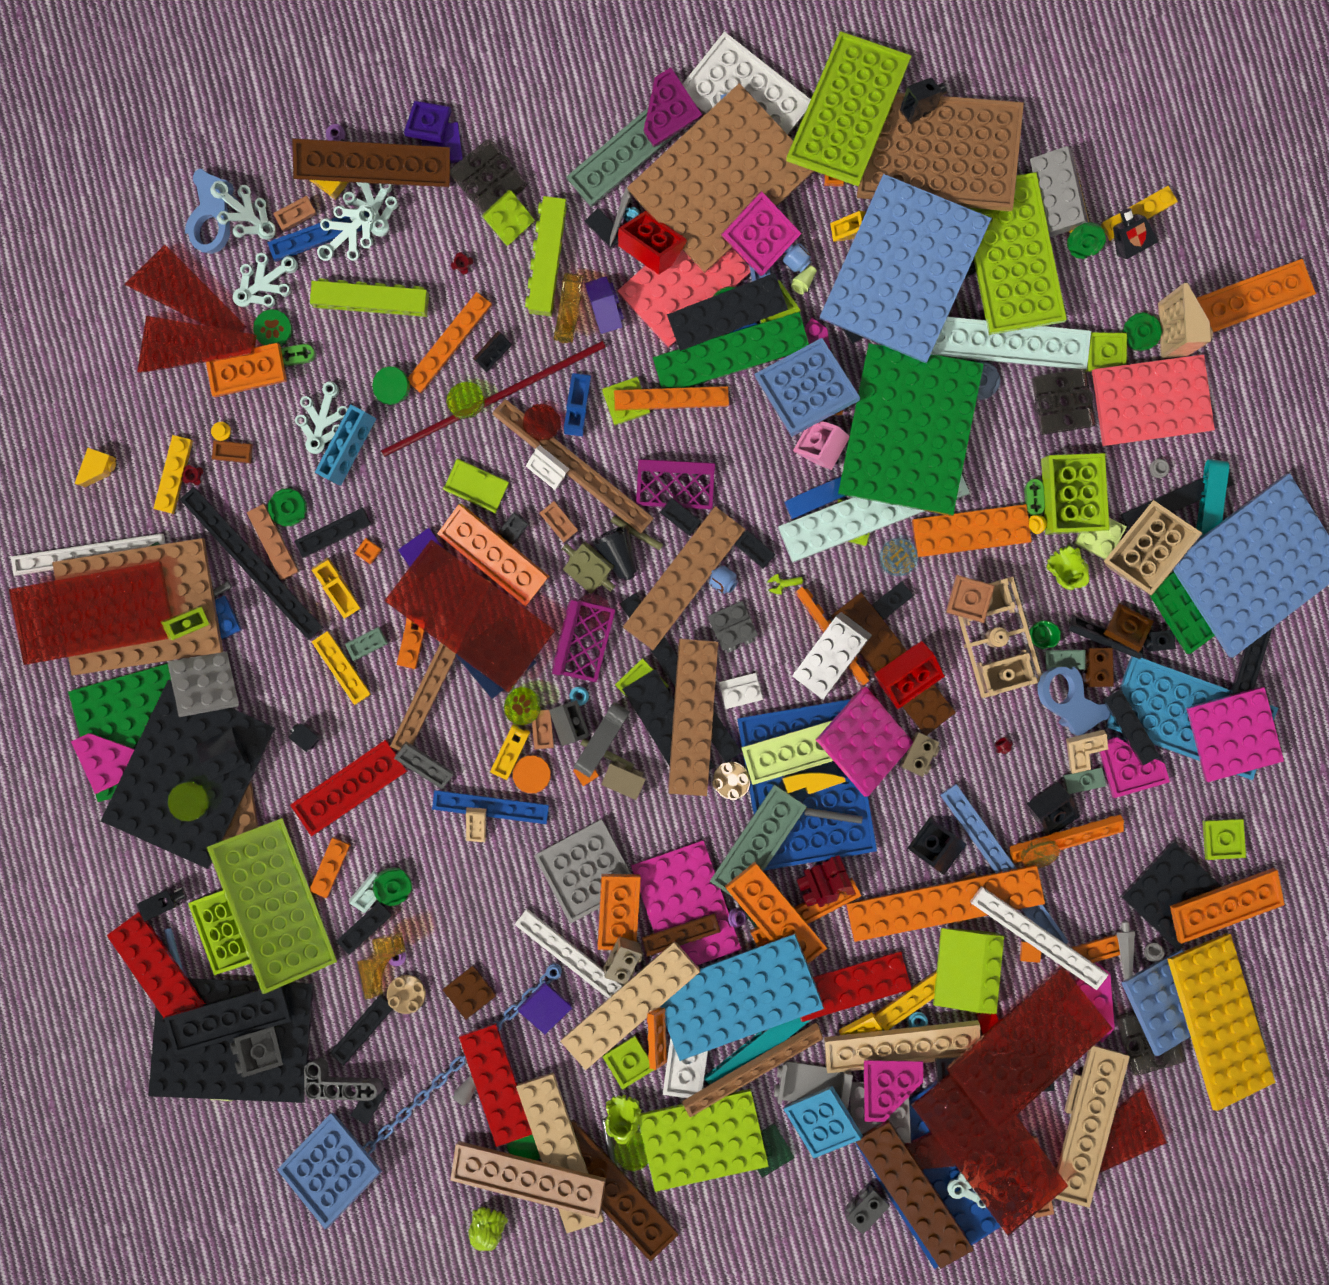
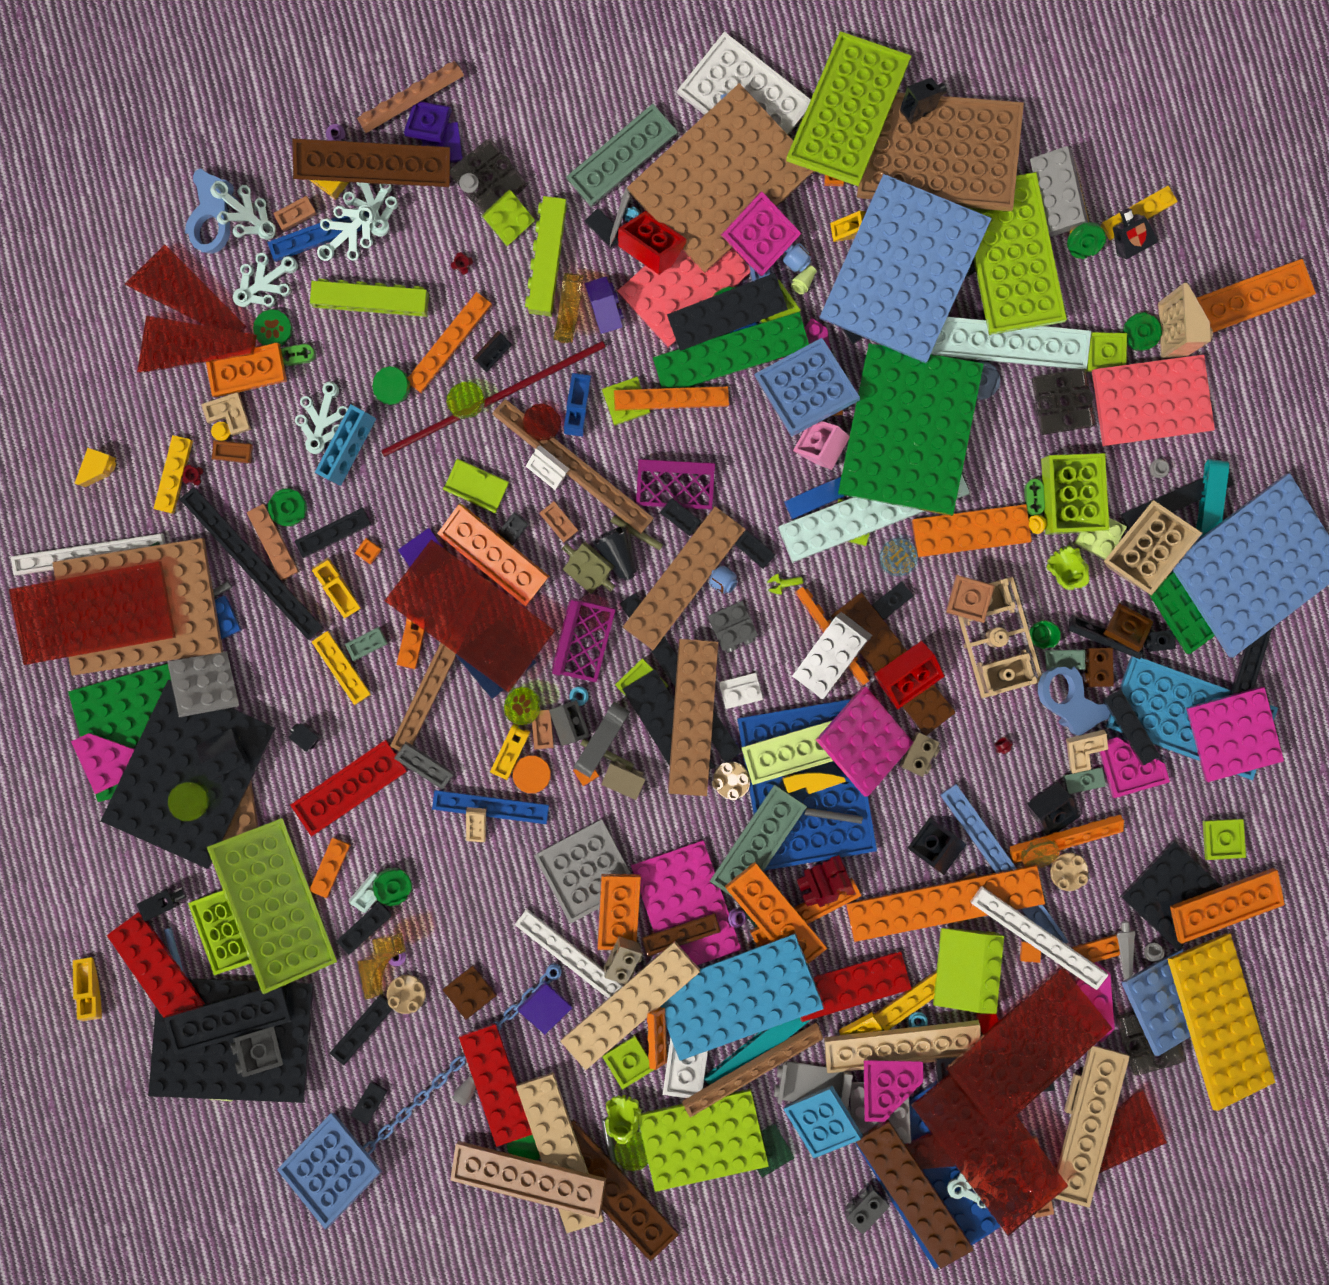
lime brick [161,606,210,640] -> none
dark grey beam [304,1057,384,1101] -> none
lime hair [468,1206,508,1251] -> none
magenta plate [643,67,702,147] -> none
none -> yellow slope [73,957,102,1021]
none -> tan plate [201,392,251,436]
none -> nougat plate [357,61,464,133]
none -> light grey plate [459,173,479,193]
none -> tan dish [1050,853,1088,891]

